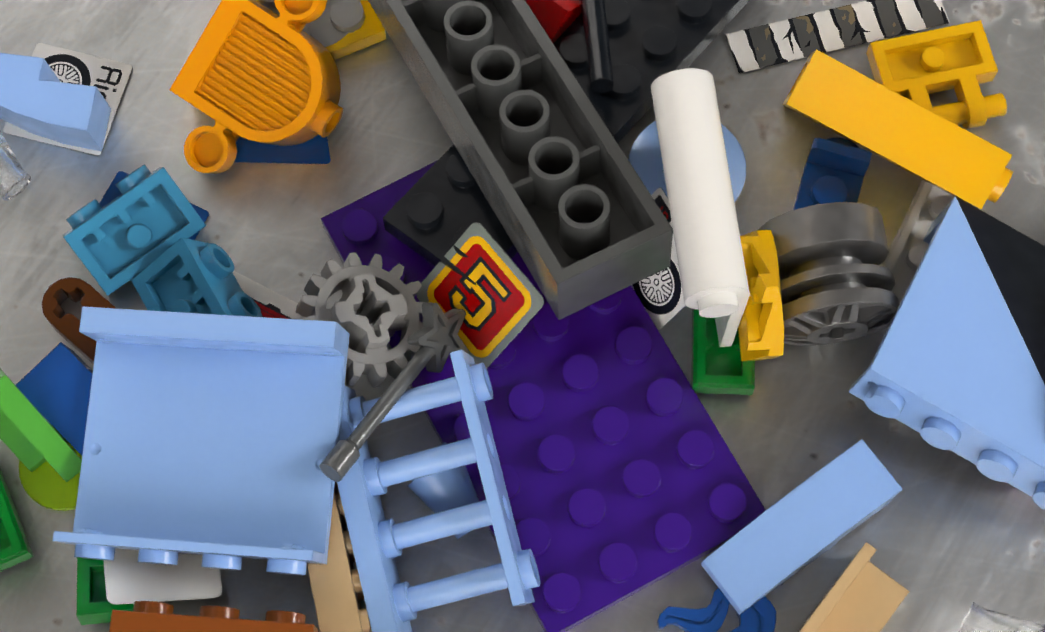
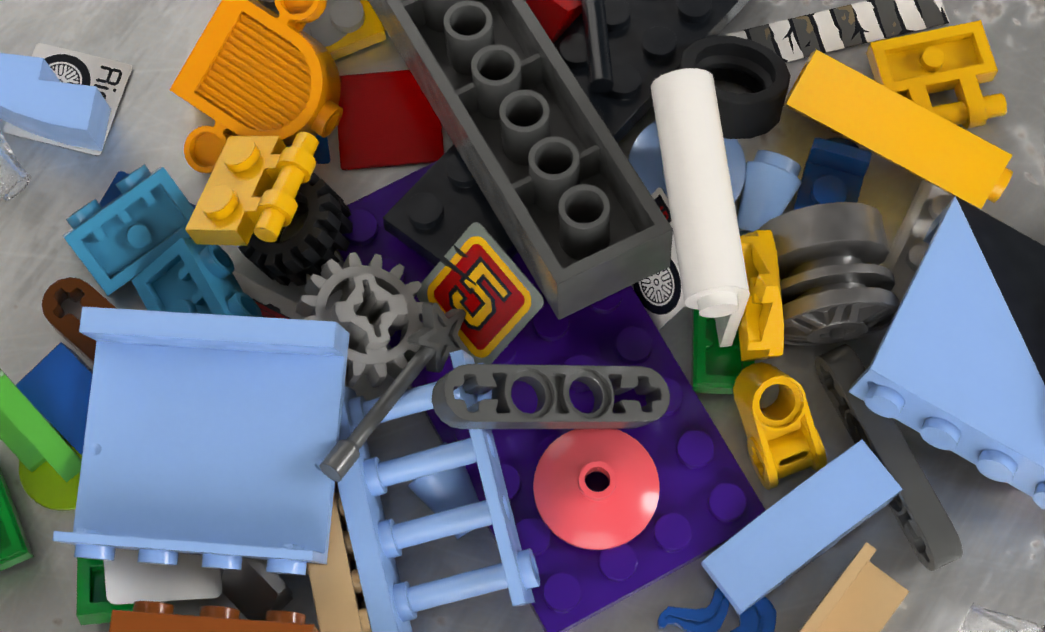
none -> yellow plate [185,132,319,246]
none -> light grey slope [221,558,293,621]
none -> black tyre [238,172,353,286]
none -> red sticker [338,70,444,170]
none -> dark grey beam [432,364,670,429]
none -> coral dish [533,429,660,550]
none -> black tyre [679,36,791,139]
none -> yellow piece [733,362,827,490]
none -> light blue cone [737,150,802,236]
none -> dark grey beam [815,344,963,571]

